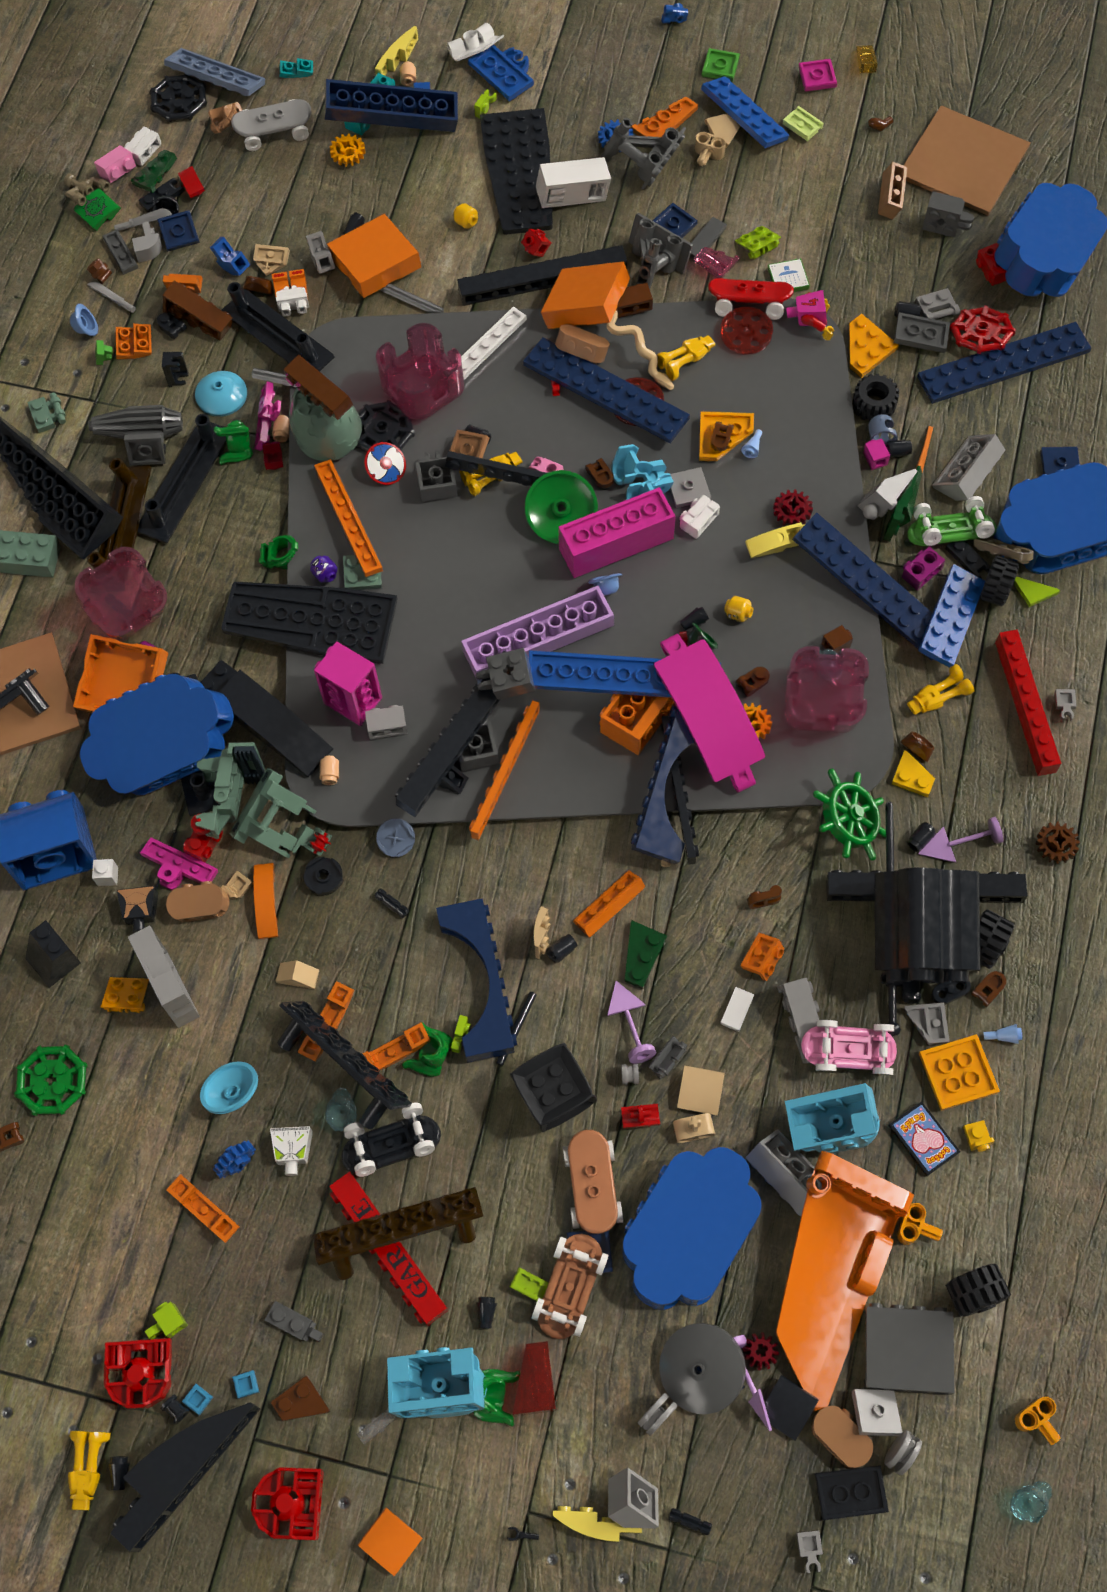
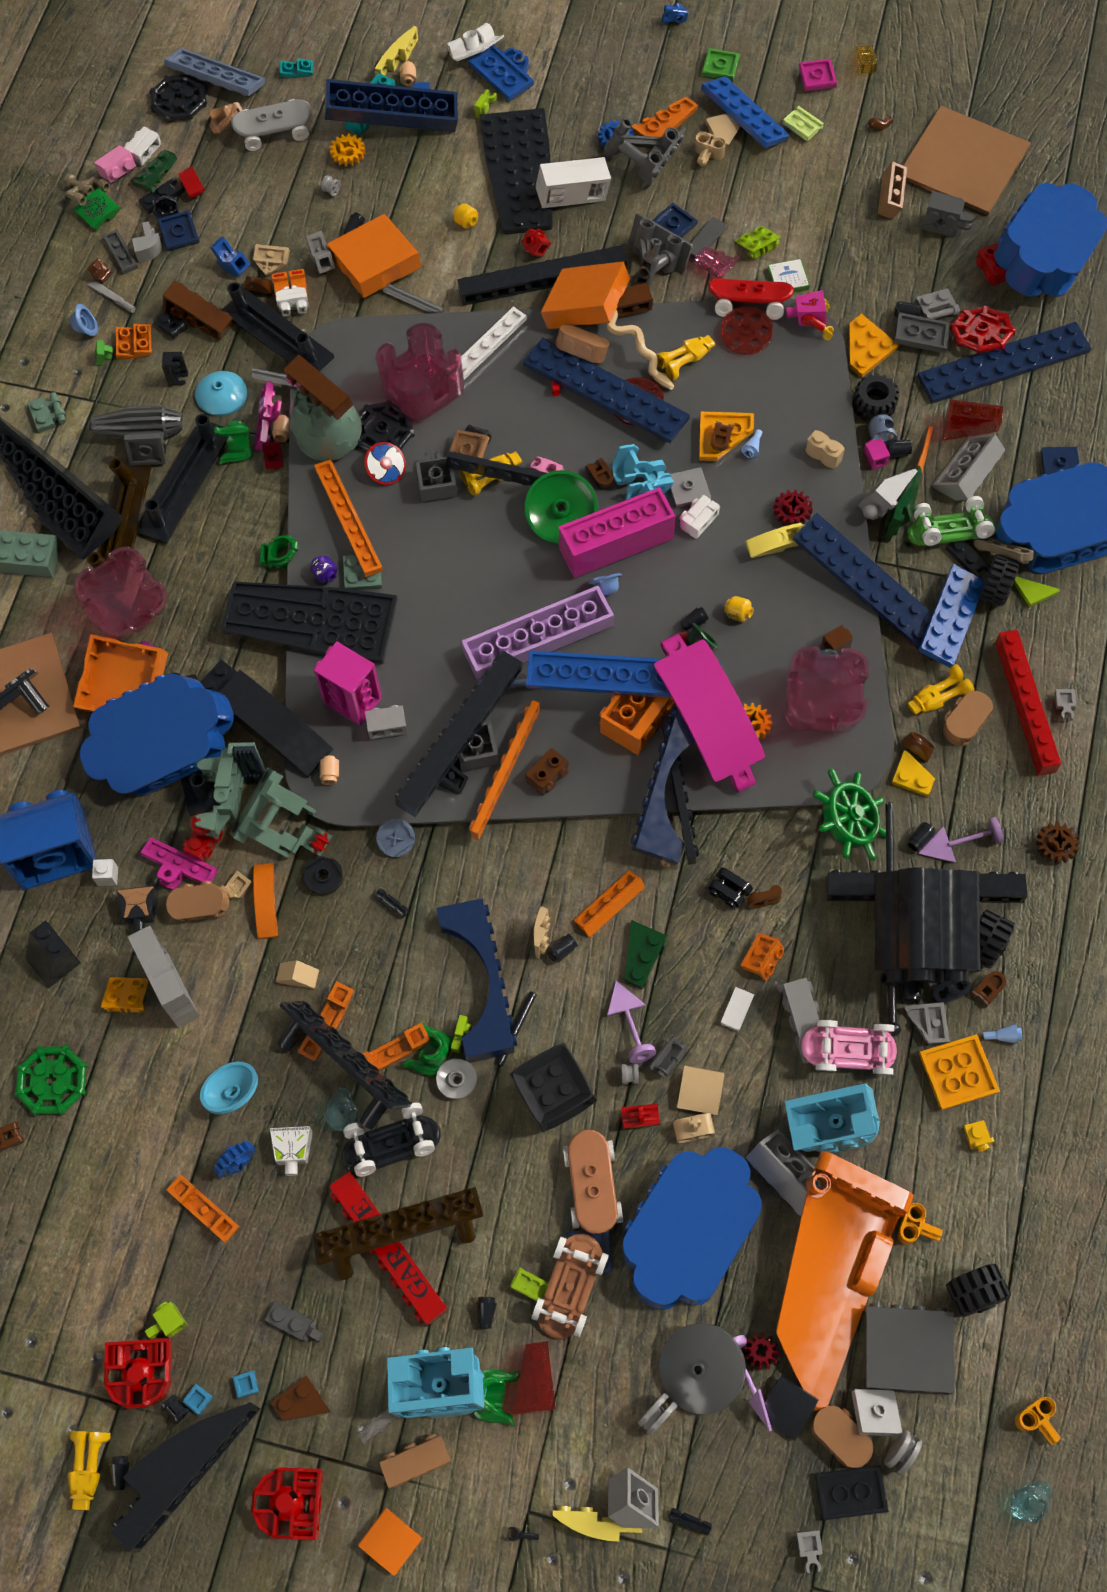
light grey piece [114,208,172,231] -> none
orange bracket [163,274,203,293] -> none
dark grey hinge [476,648,535,700] -> none
reddish brown plate [735,667,770,697] -> none
tile [888,1101,960,1176] -> none
magenta brick [902,546,945,591] -> none
none -> light grey wheel [321,175,341,196]
none -> medium nougat brick [379,1434,452,1489]
none -> light grey dish [436,1059,477,1099]
none -> reddish brown brick [526,748,569,796]
none -> black brick [707,867,753,909]
none -> tan brick [806,430,845,469]
none -> clear red wedge [943,399,1004,440]
none -> medium nougat brick [943,691,993,746]

